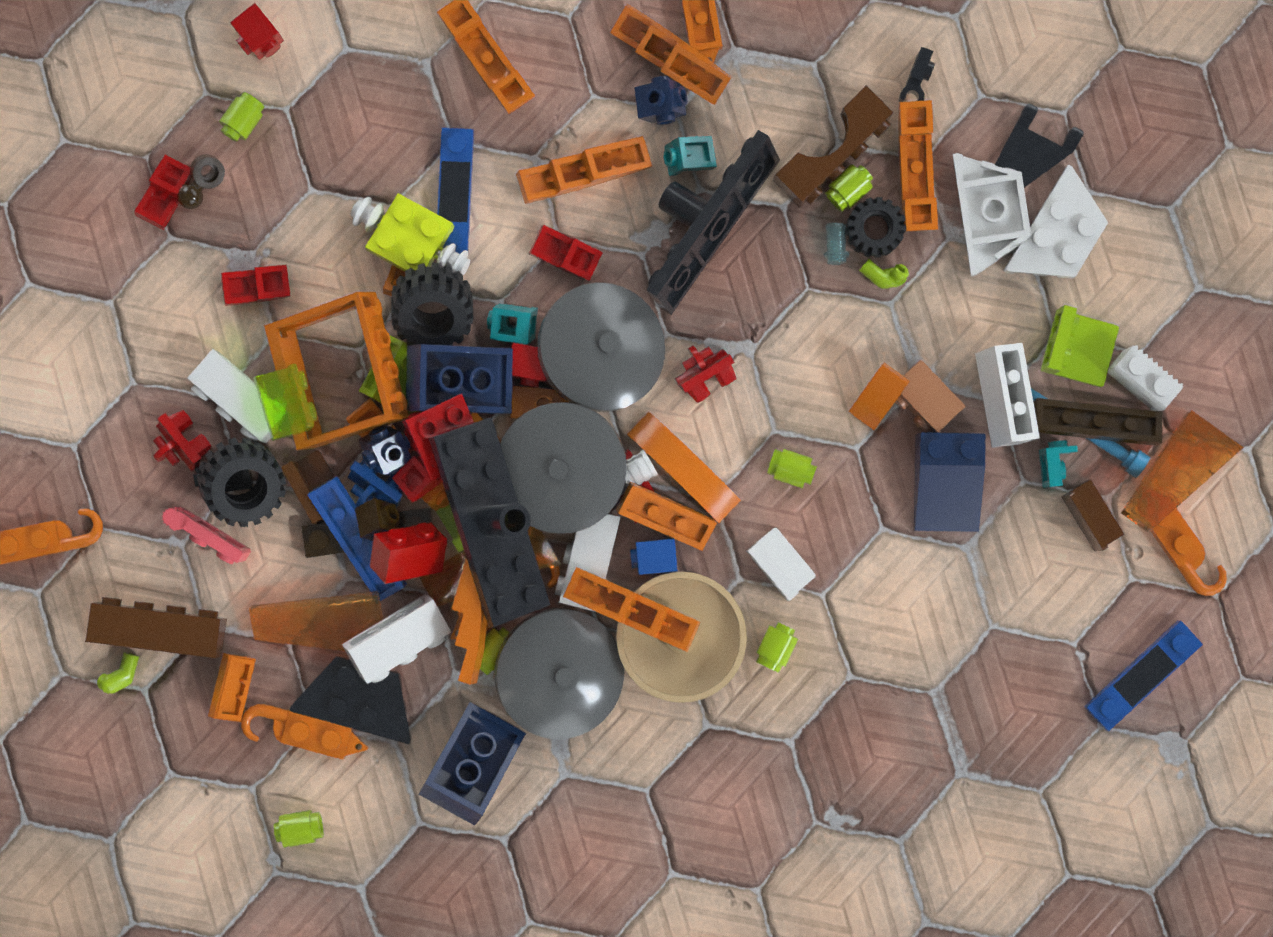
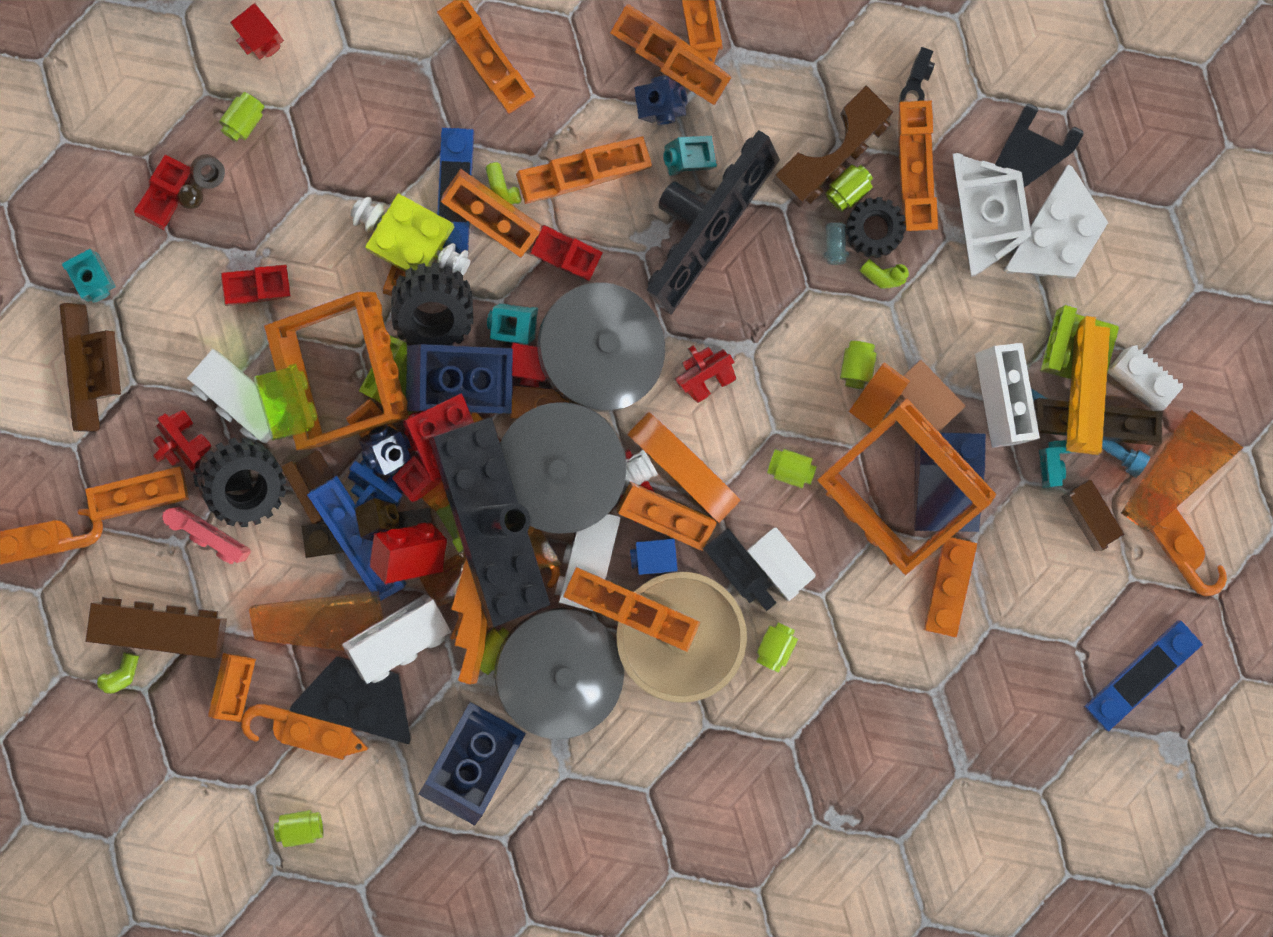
none -> reddish brown bracket [59,303,121,432]
none -> teal brick [62,249,116,303]
none -> orange plate [85,466,189,522]
none -> orange brick [441,169,540,258]
none -> lime arm [485,162,522,204]
none -> black hinge [703,528,777,611]
none -> orange window [817,398,997,576]
none -> lime brick [840,341,877,389]
none -> orange plate [923,537,978,638]
none -> light orange fence [1066,316,1110,455]

